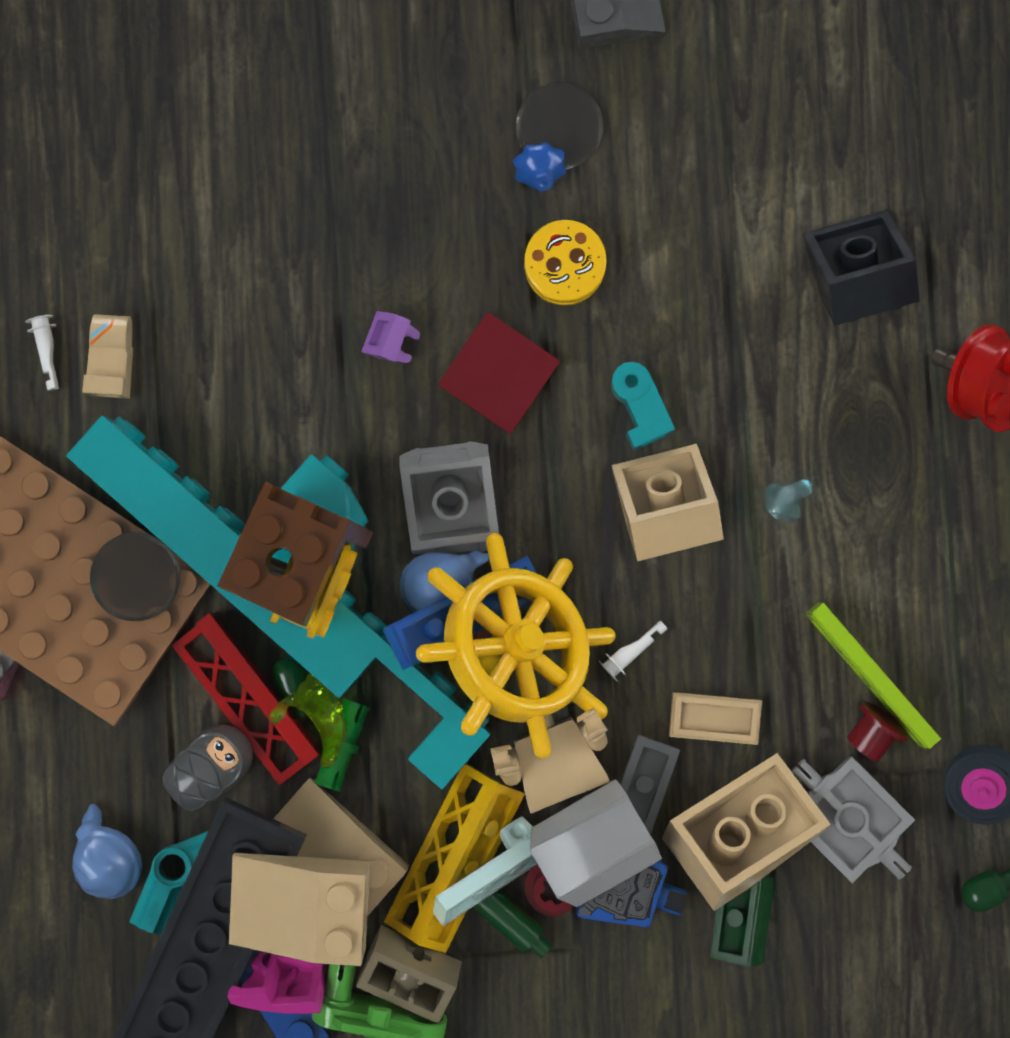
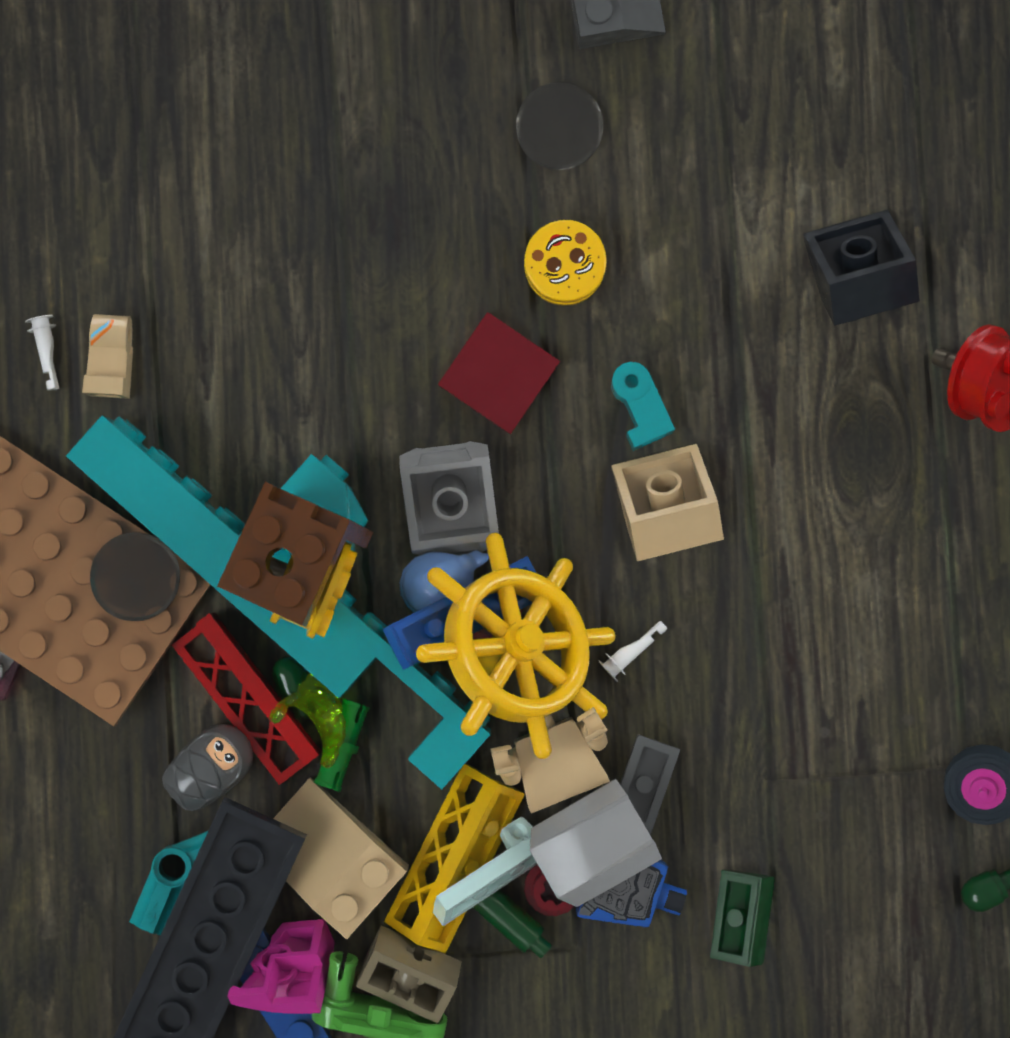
medium blue hat [72,803,143,899] -> none
tan slope [229,853,370,966] -> none
medium lavender tile [361,311,420,363] -> none
blue piece [513,141,566,192] -> none
tan slope [662,753,831,911] -> none
tan tile [669,692,762,745] -> none
clear light blue plate [765,479,812,522] -> none
light grey plate [791,755,915,883] -> none
lime tile [806,602,941,749] -> none
dark red piece [847,701,909,762] -> none

